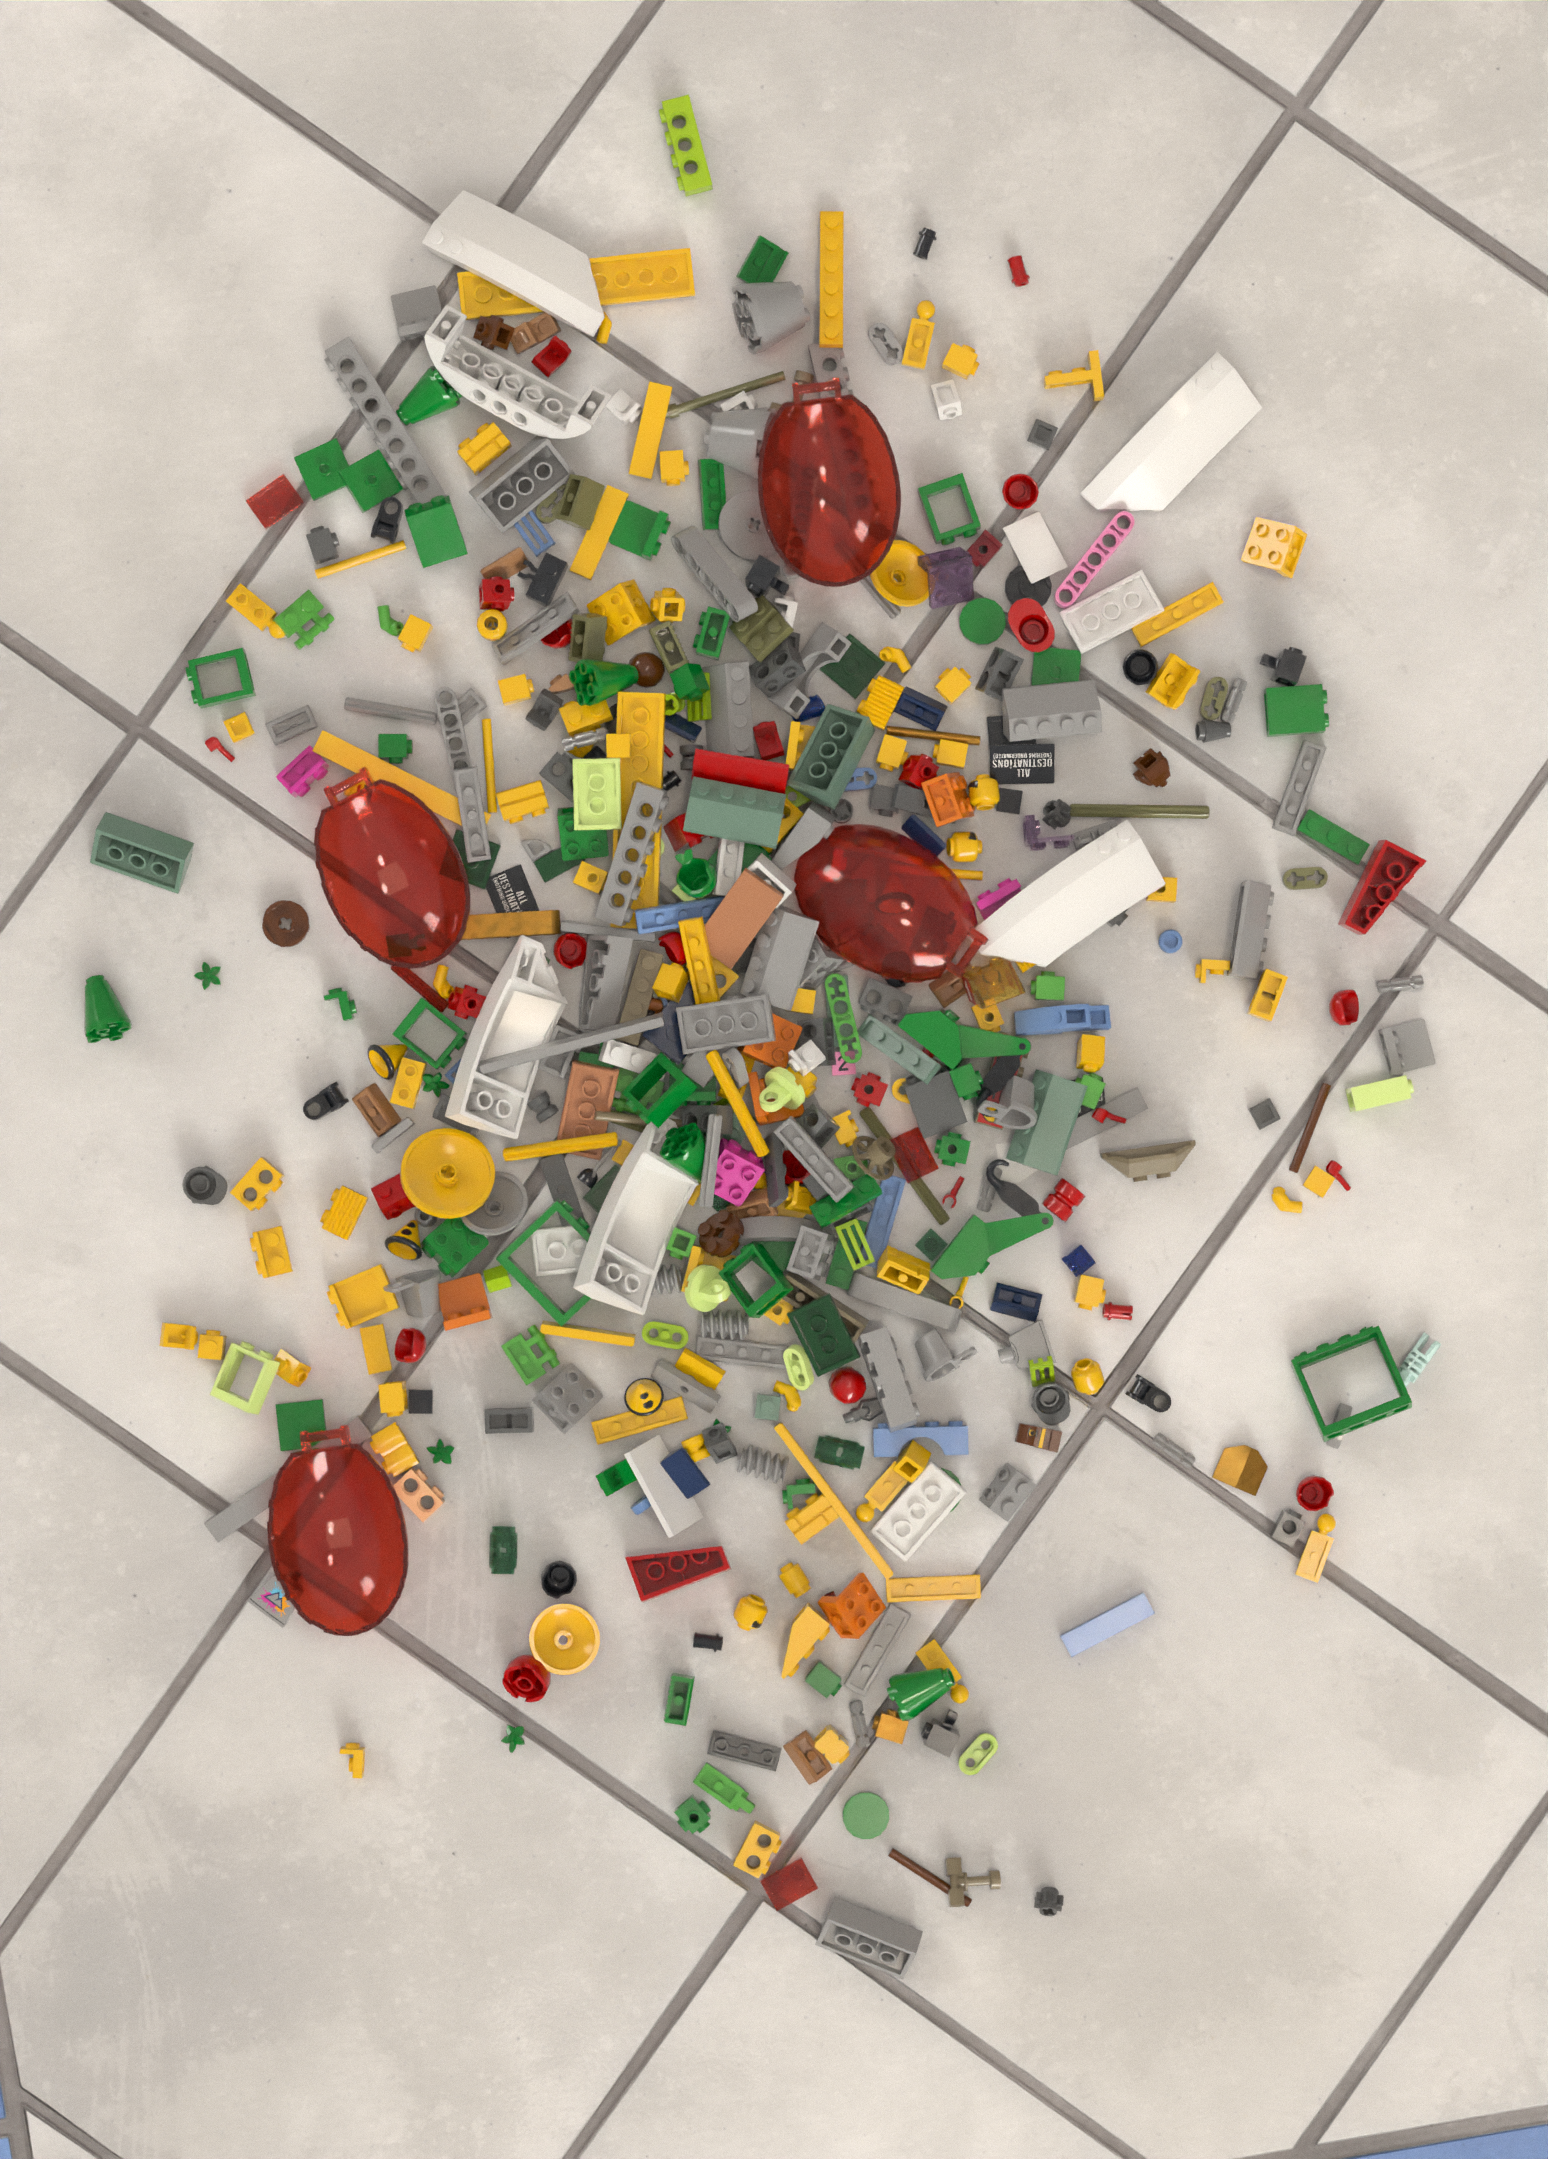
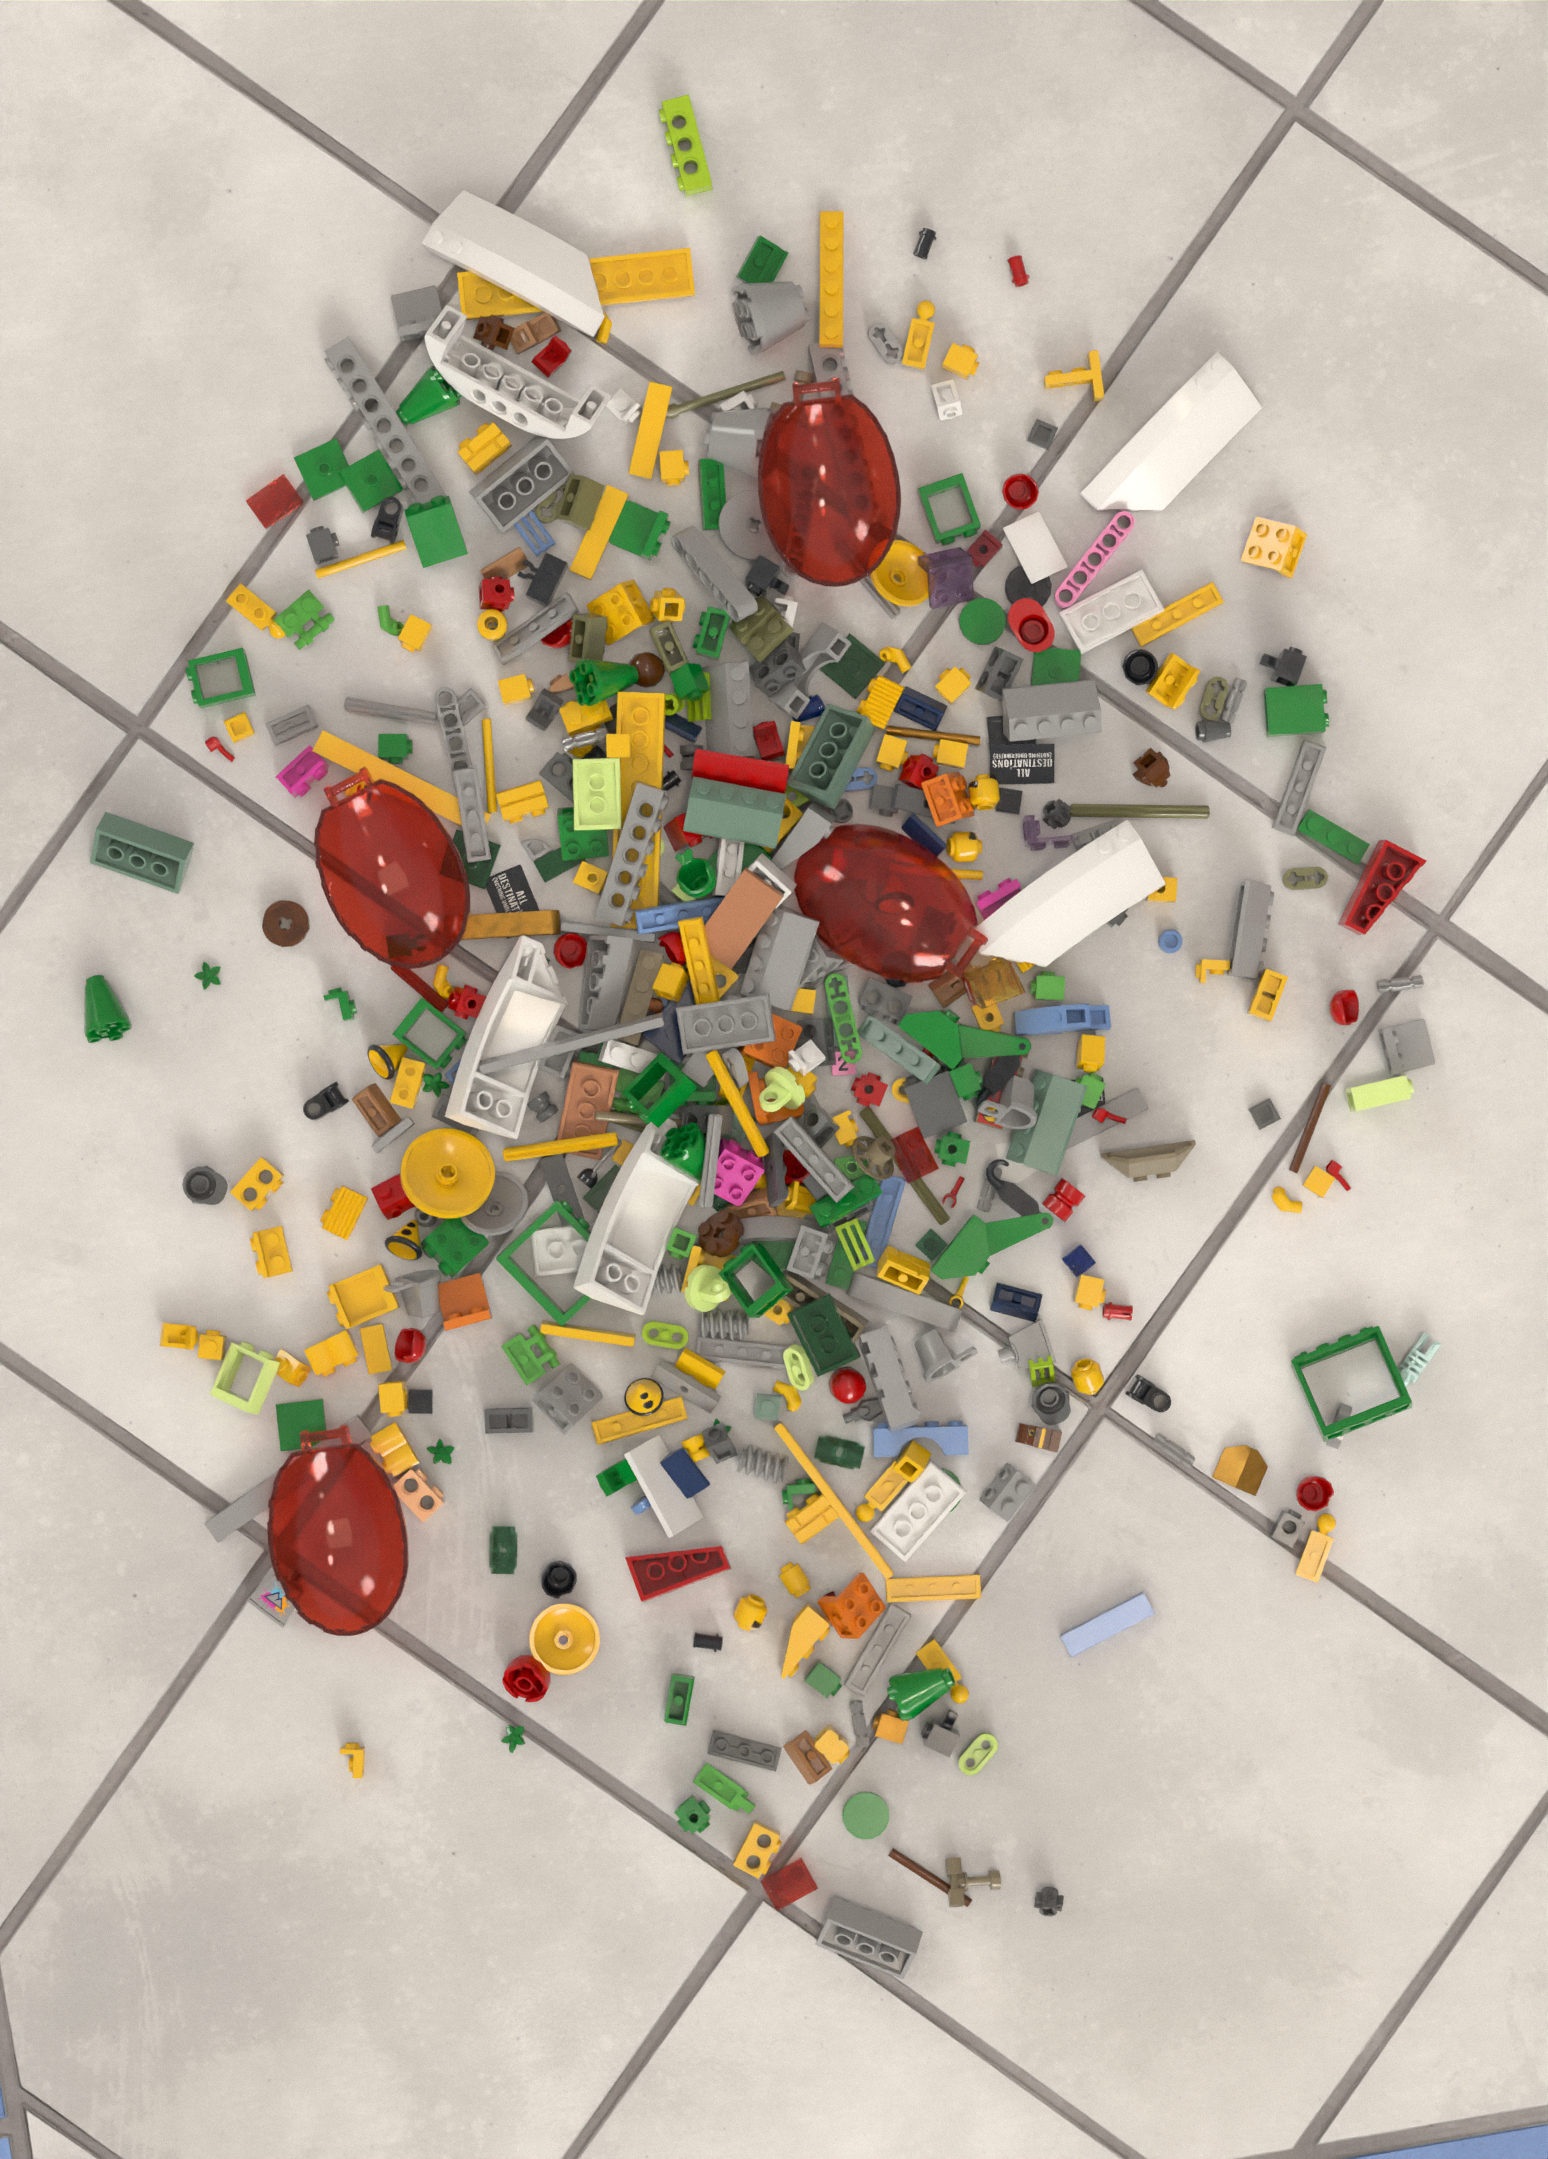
lime slope [483,1265,512,1293] -> none
none -> yellow brick [304,1329,360,1377]

